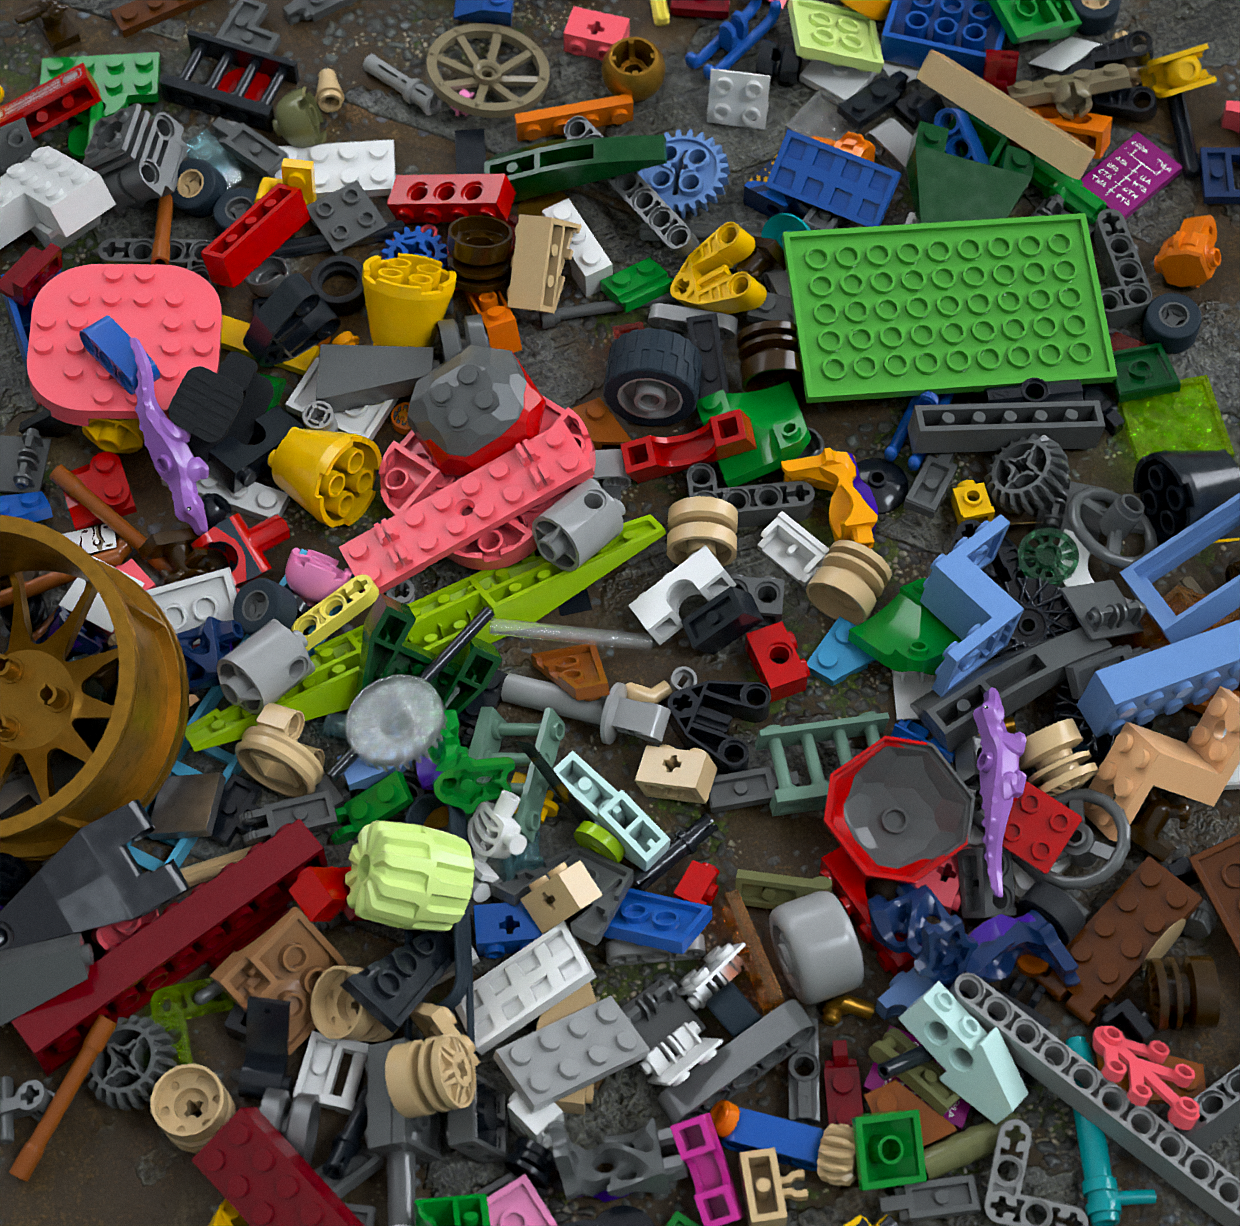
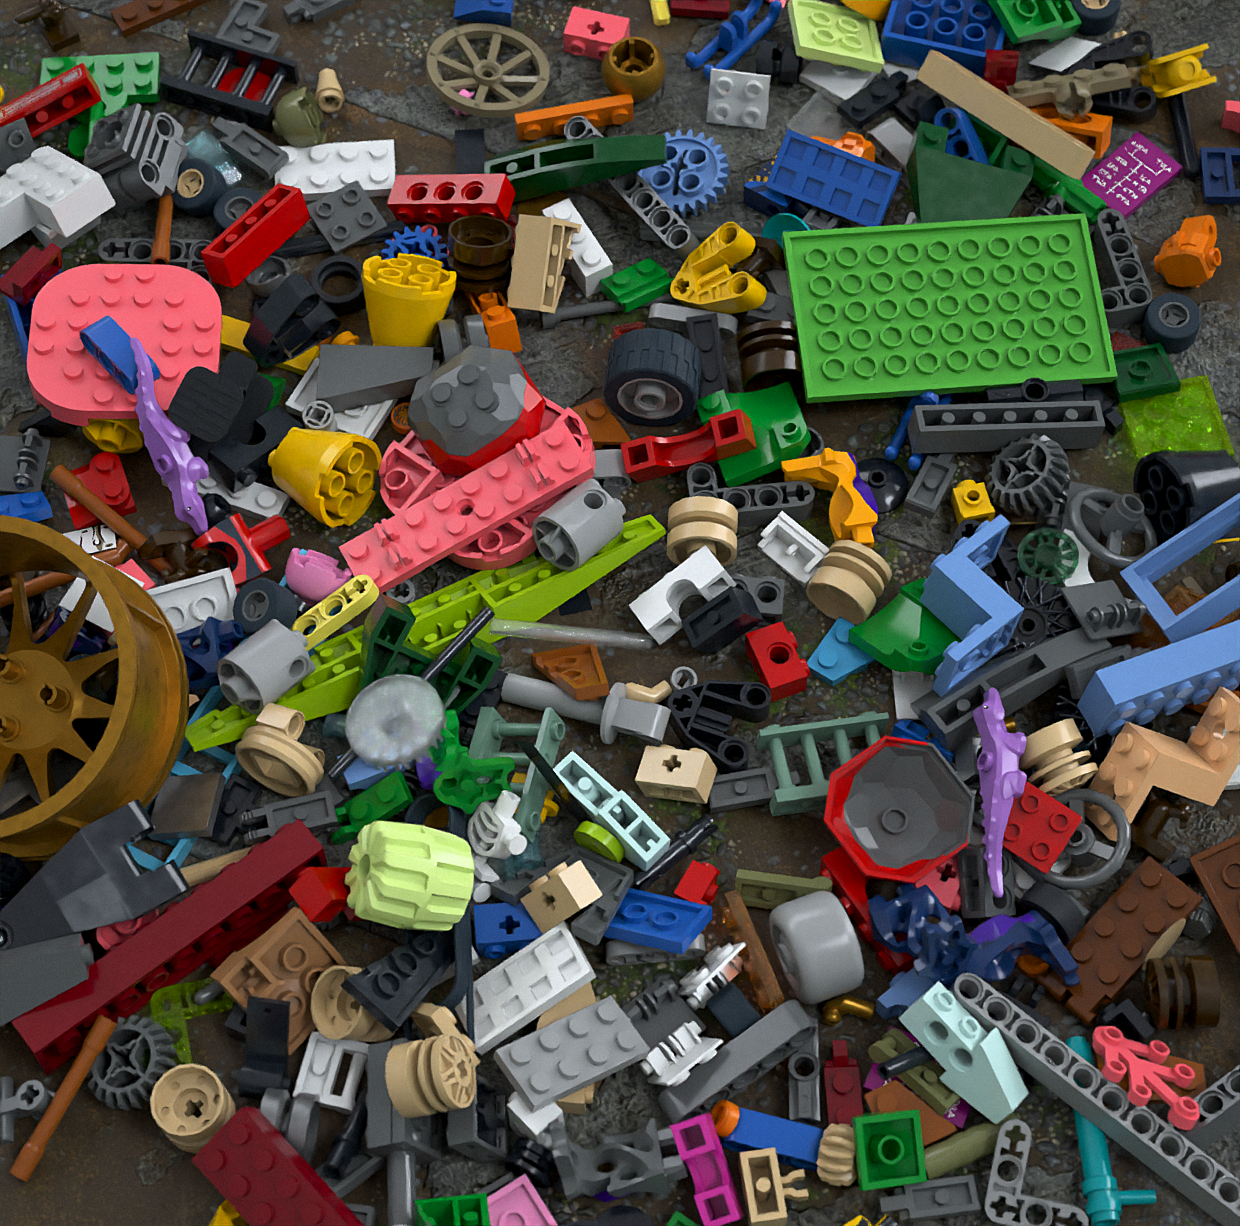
yellow plate [254,158,316,206] -> none
light grey pin [362,54,442,115] -> none

